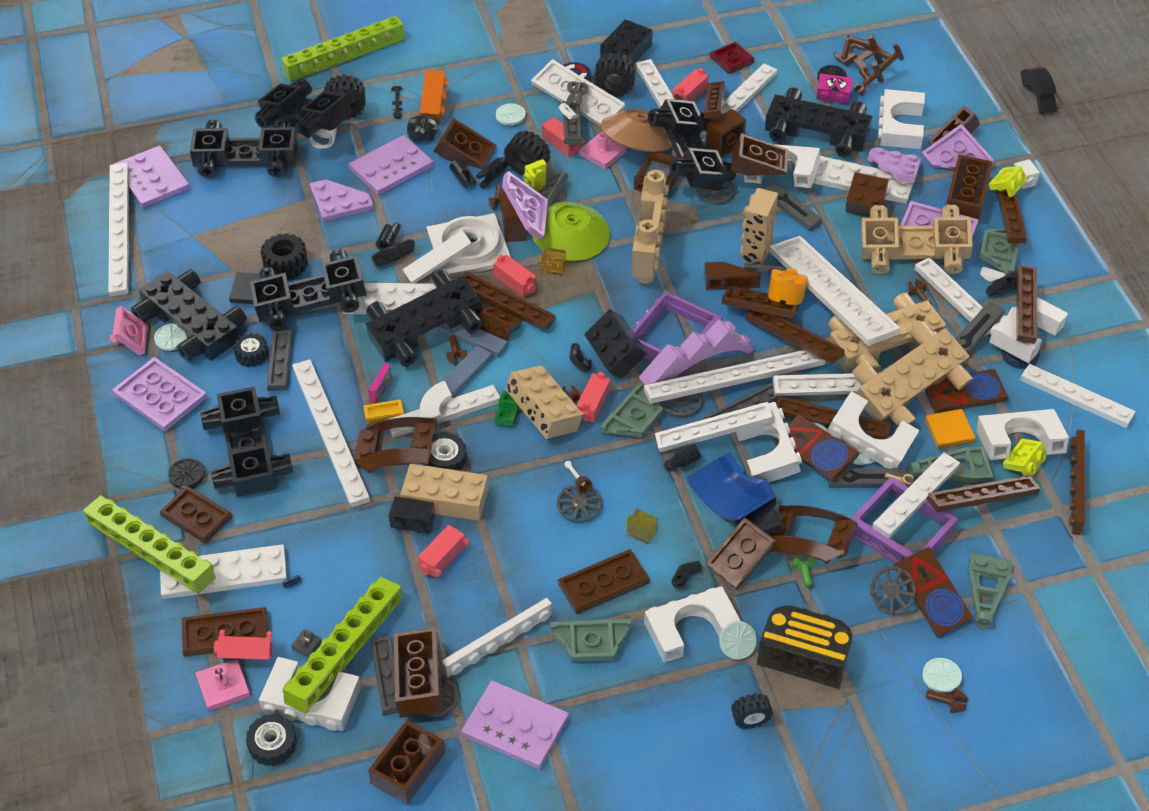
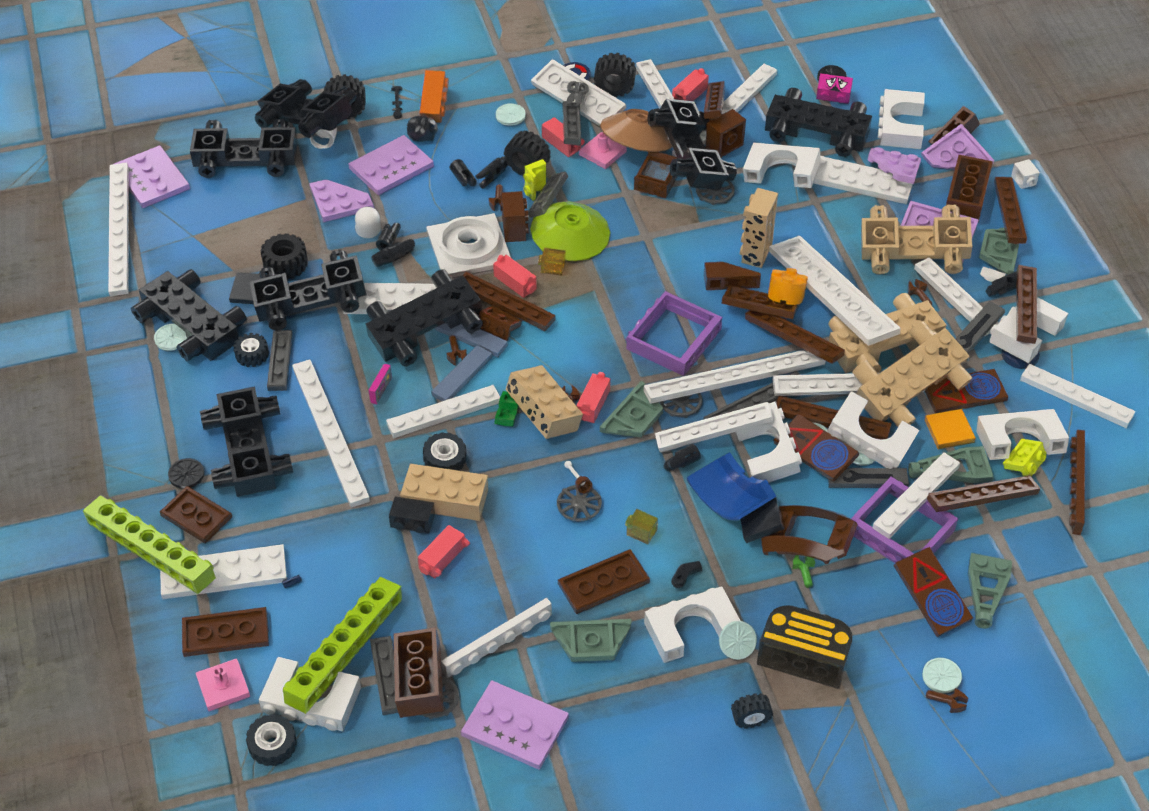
bright pink tile [110,306,148,356] -> none
lavender plate [112,357,207,432] -> none
coral brick [214,630,273,659] -> none
lime brick [281,16,405,82] -> none
dark grey tile [291,629,322,658] -> none
reddish brown wedge [354,417,437,473] -> none
yellow tile [363,399,404,424] -> none
reddish brown brick [368,720,445,804] -> none
white tile [402,230,473,284] -> none
white tile [420,381,452,420] -> none
reddish brown slope [433,118,496,169] -> none
lavender plate [502,171,548,240] -> none
white piece [558,103,578,120] -> none
black arm [569,343,592,372] -> none
black brick [584,309,648,379] -> none
black brick [600,19,653,63] -> none
tan piece [632,170,669,284] -> none
lavender arch [639,319,754,385] -> none
reddish brown tile [706,517,777,590] -> none
dark red tile [710,41,755,74] -> none
reddish brown slope [731,133,789,176] -> none
dark grey wheel [744,263,784,273] -> none
dark grey tile [763,182,822,231] -> none
reddish brown piece [833,33,904,96] -> none
reddish brown brick [845,172,889,217] -> none
dark grey wheel [869,566,916,614] -> none
tan hand [885,473,914,487] -> none
neon yellow bracket [989,166,1026,197] -> none
black arch [1020,67,1057,114] -> none
none -> white helmet [355,207,381,238]

